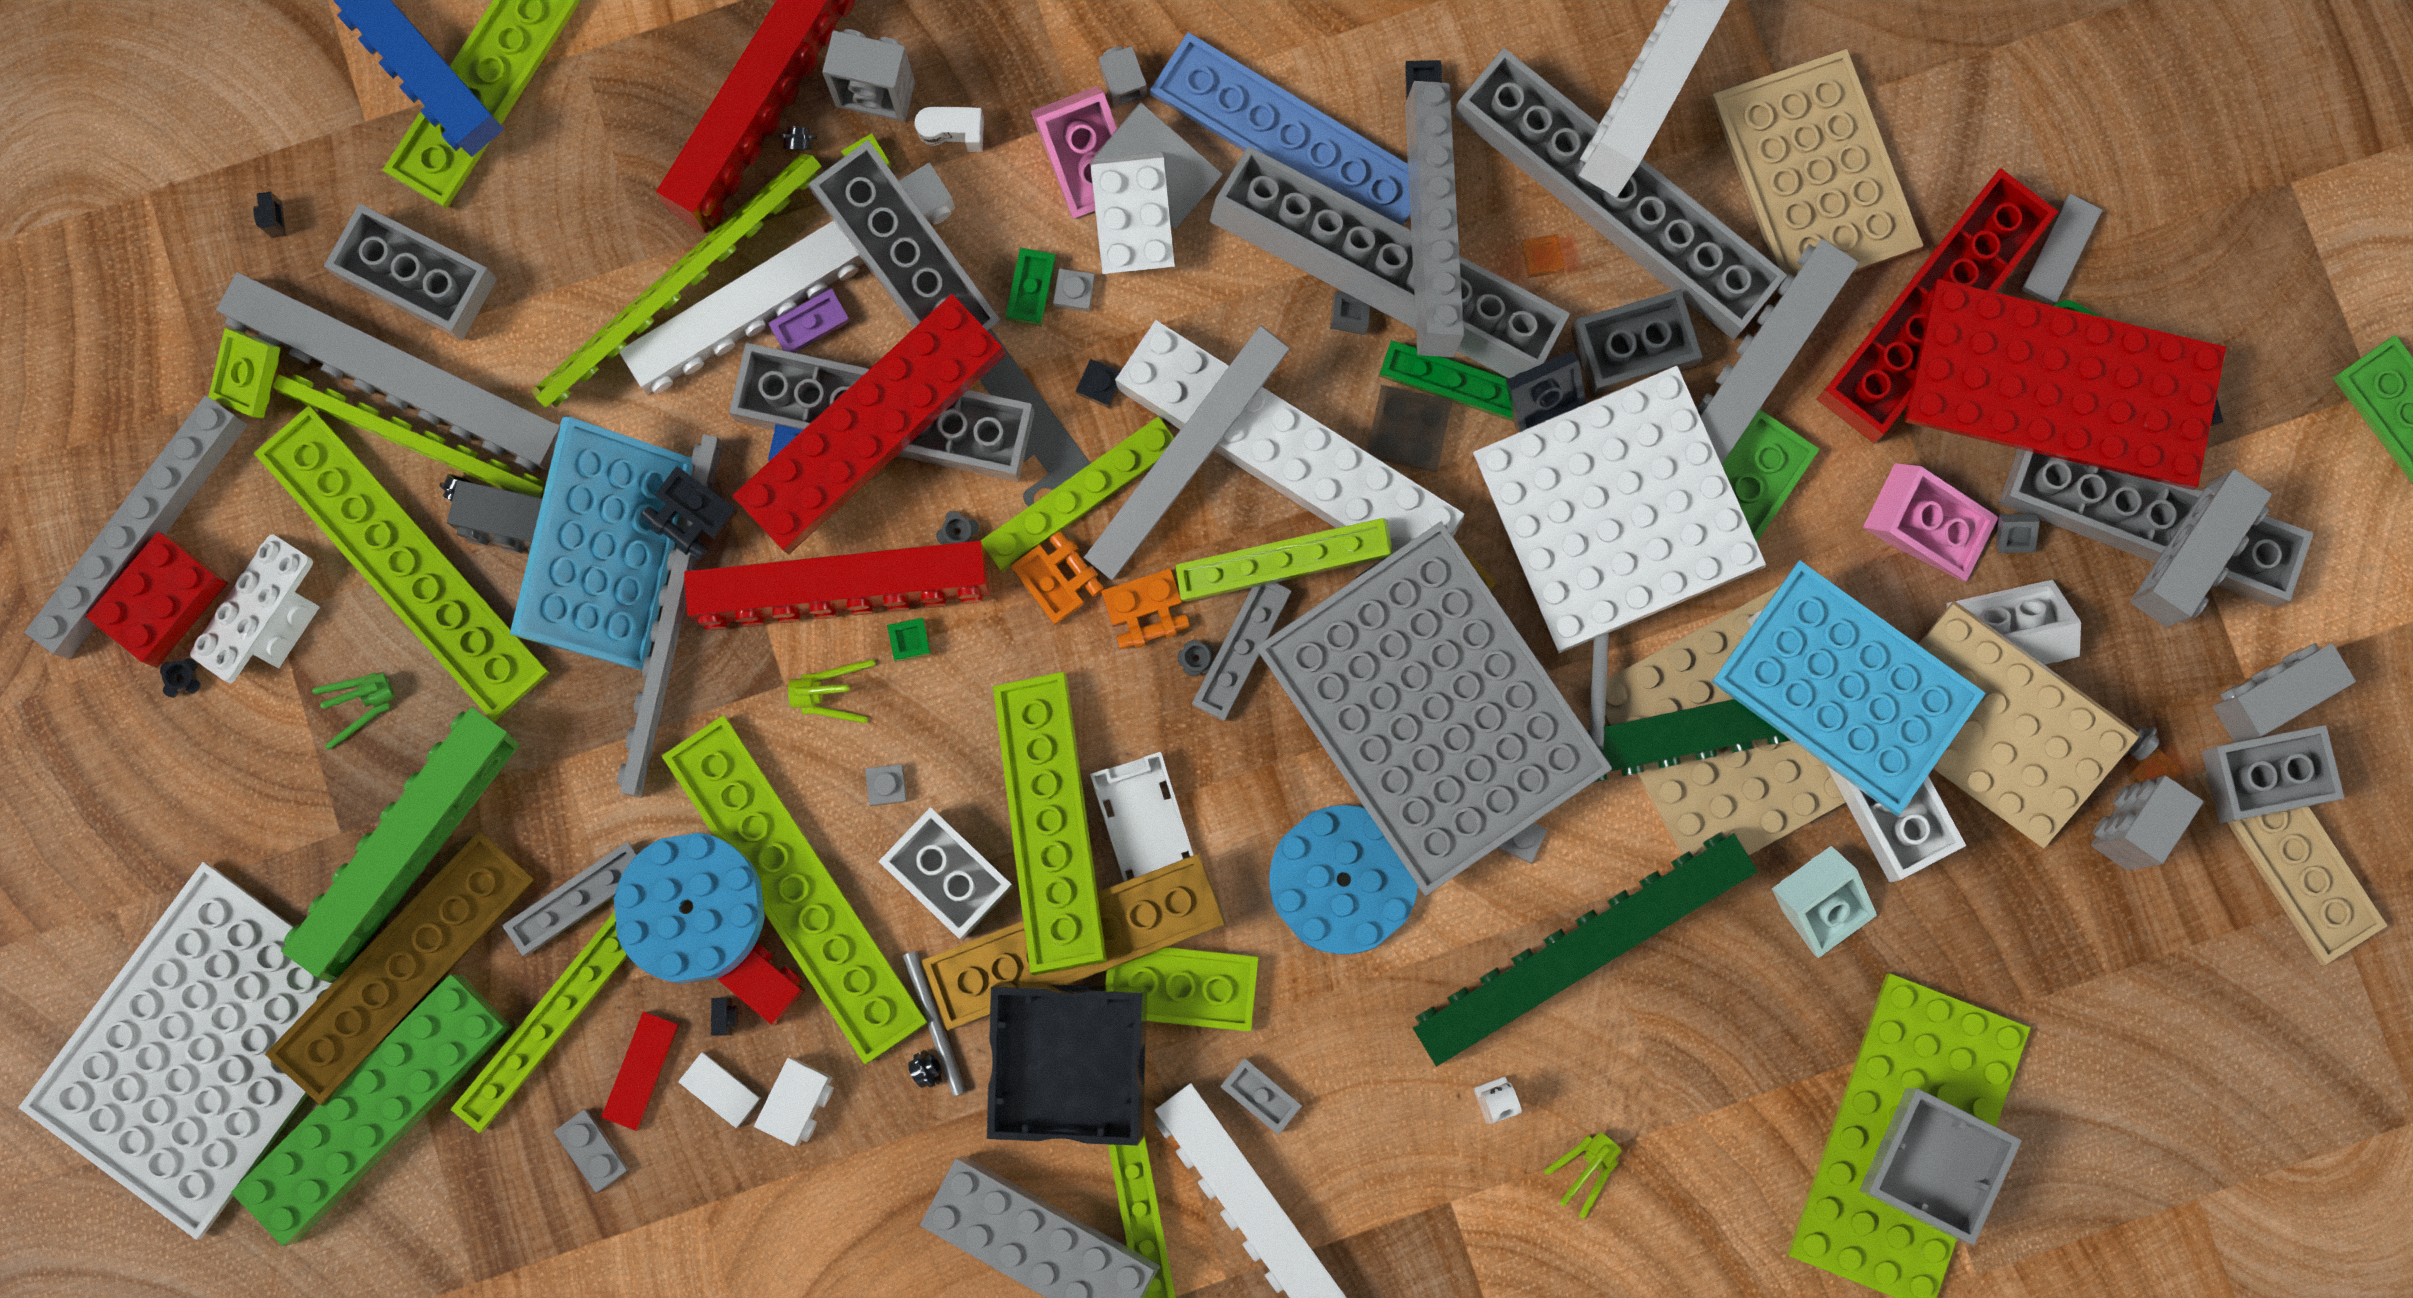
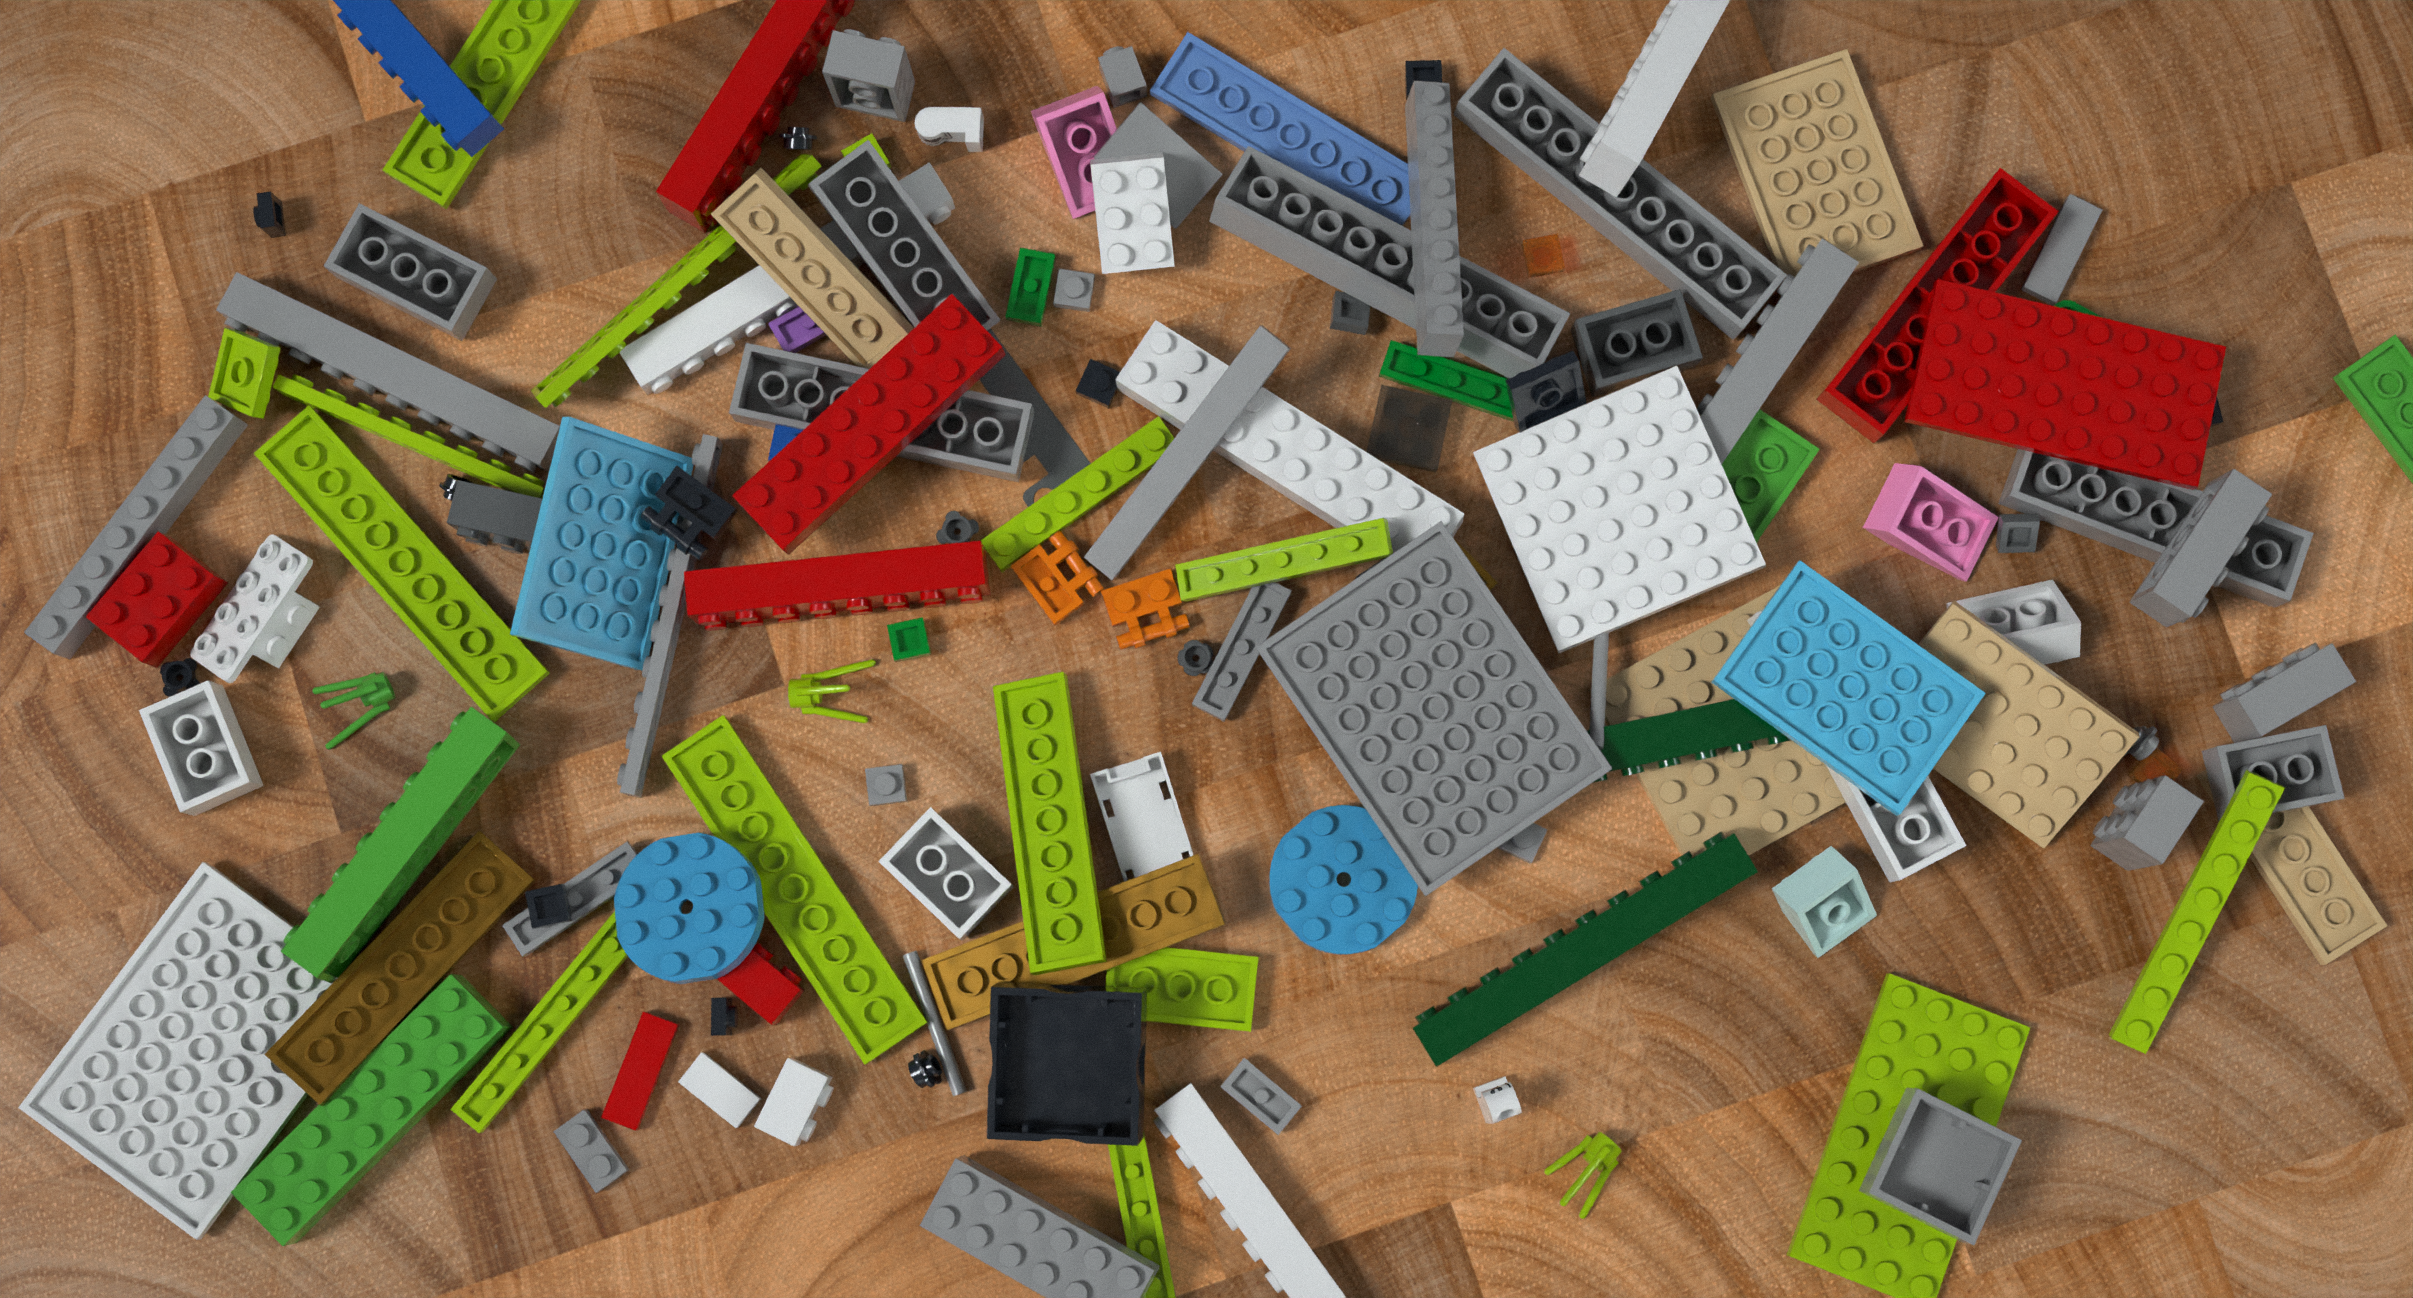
none -> white brick [139,680,264,816]
none -> black plate [525,884,572,929]
none -> tan plate [711,168,914,369]
none -> lime plate [2109,770,2285,1054]

